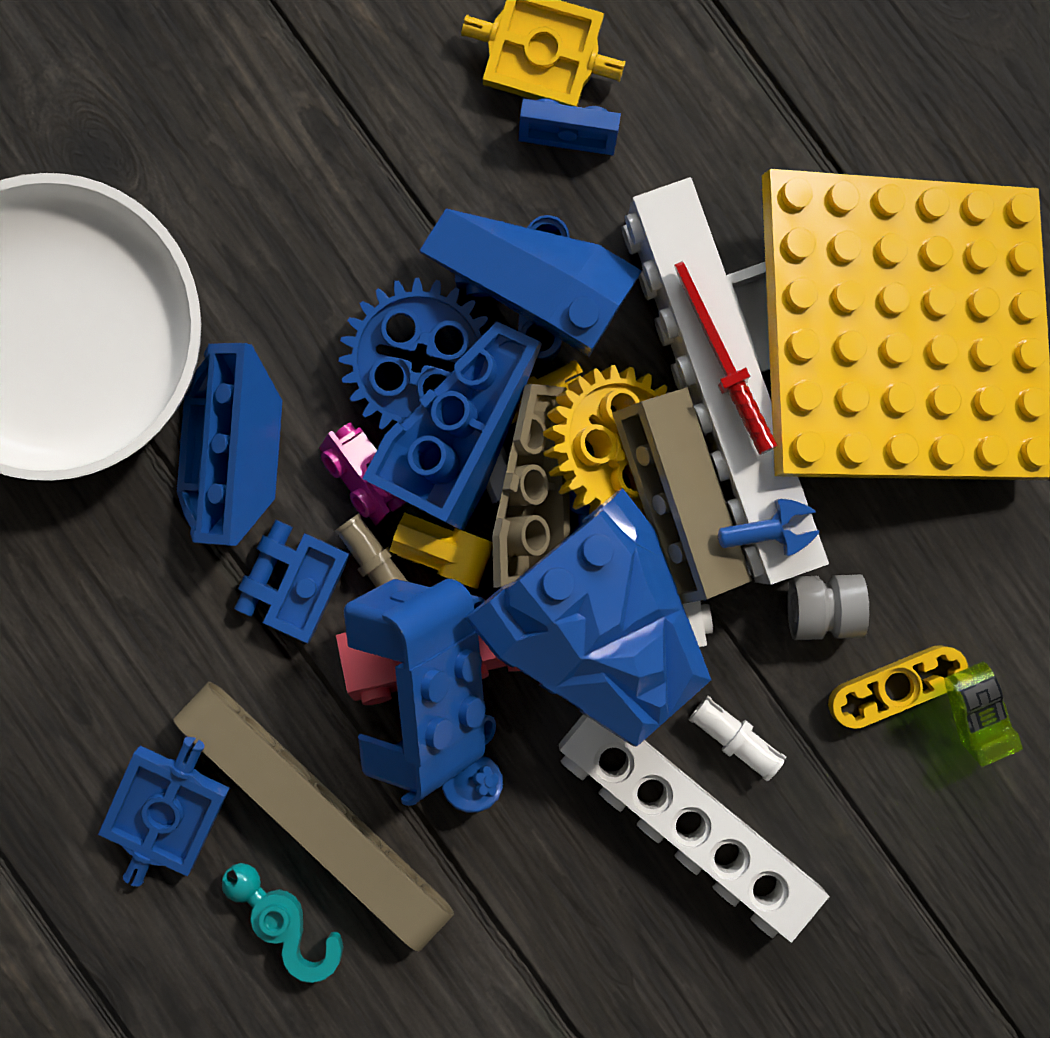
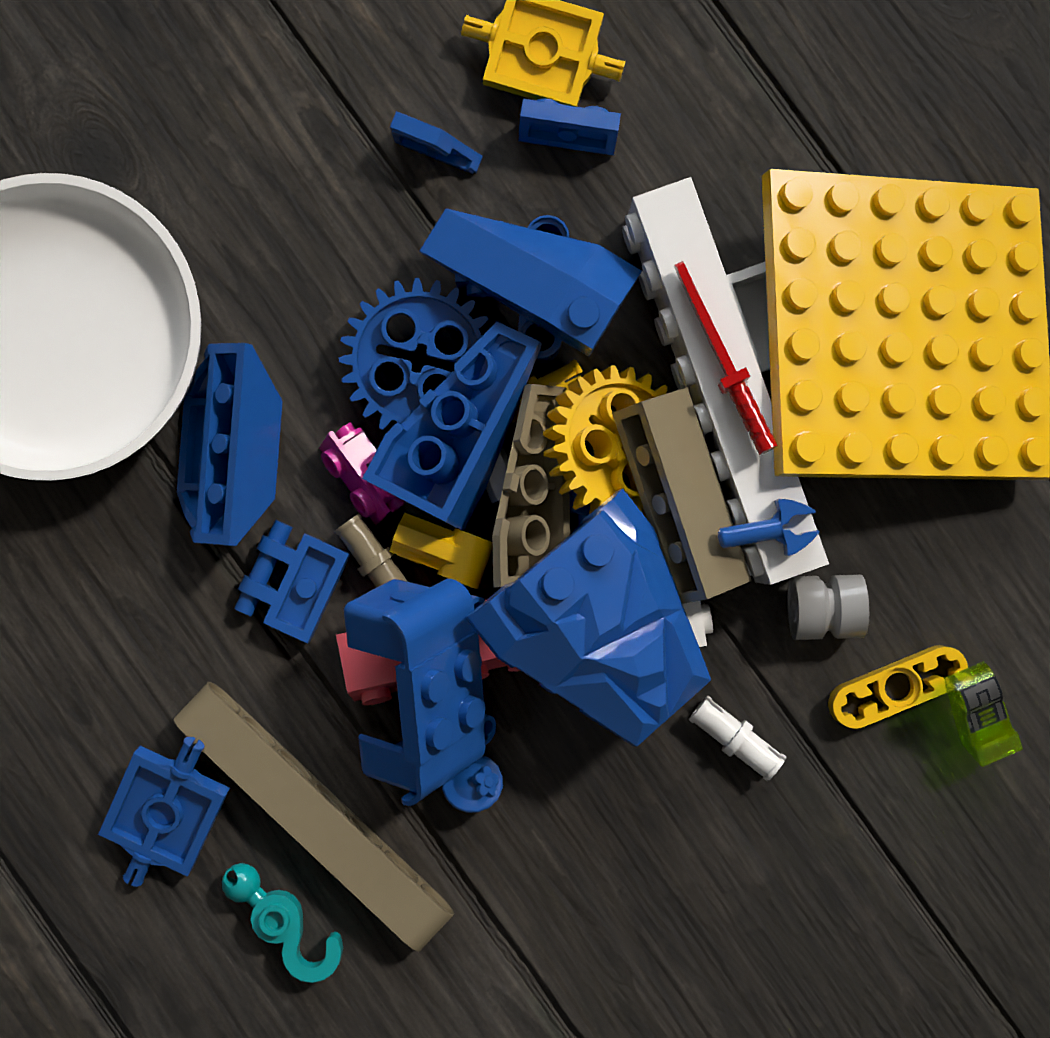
white brick [559,714,830,943] -> none
none -> blue tile [390,111,483,174]

